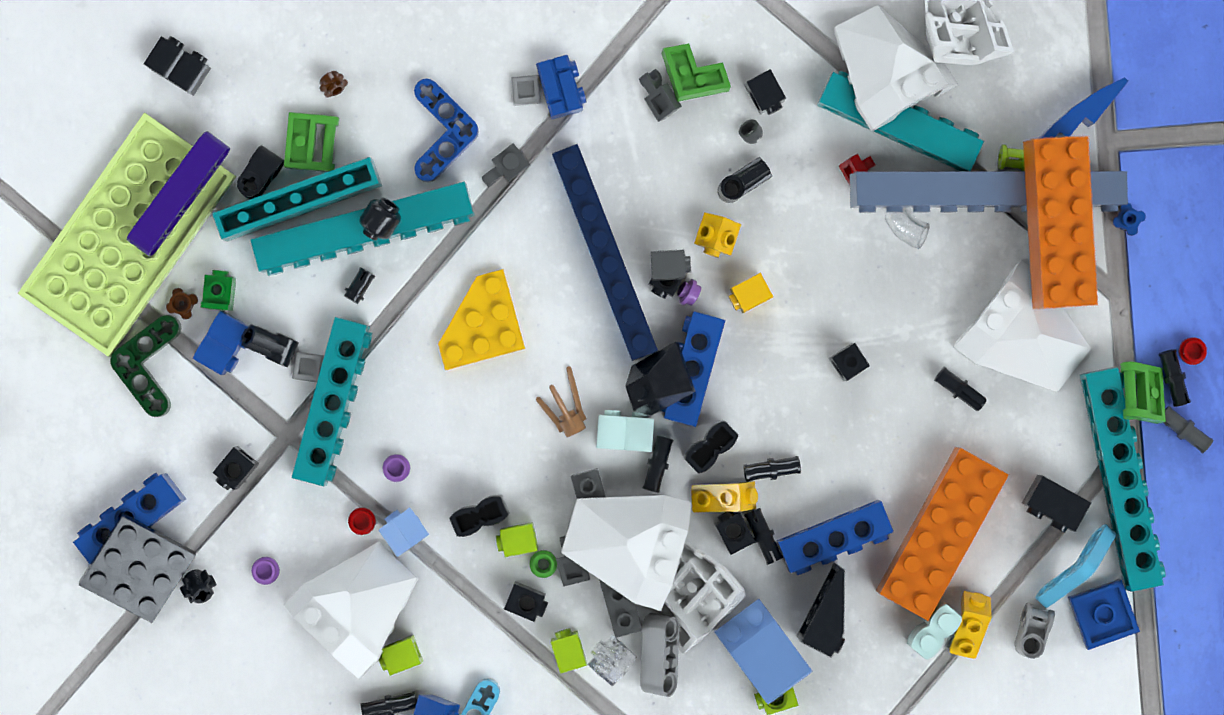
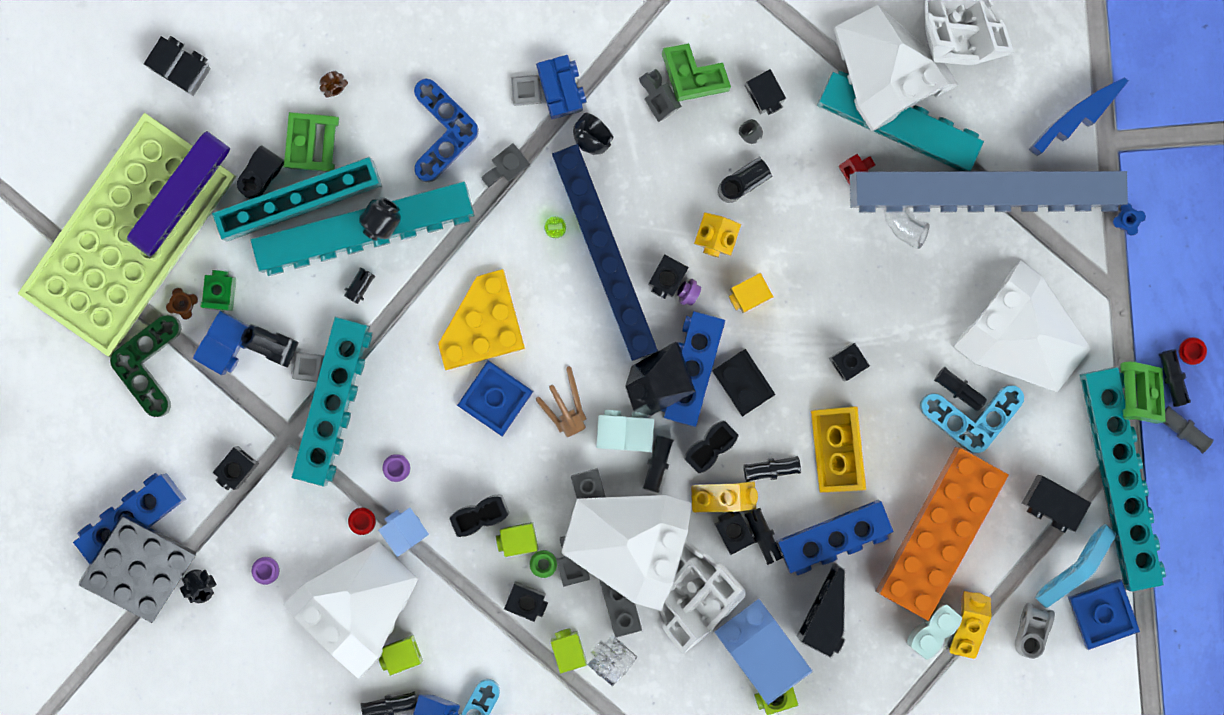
light grey beam [640,613,679,697] -> none
dark grey brick [650,250,691,281] -> none
lime bush [998,144,1025,172] -> none
orange brick [1023,136,1098,309] -> none
none -> blue tile [457,360,534,437]
none -> clear neon green hinge [544,216,566,239]
none -> black hair [573,112,613,155]
none -> black plate [712,349,776,417]
none -> yellow slope [811,406,866,493]
none -> medium azure beam [920,386,1024,453]

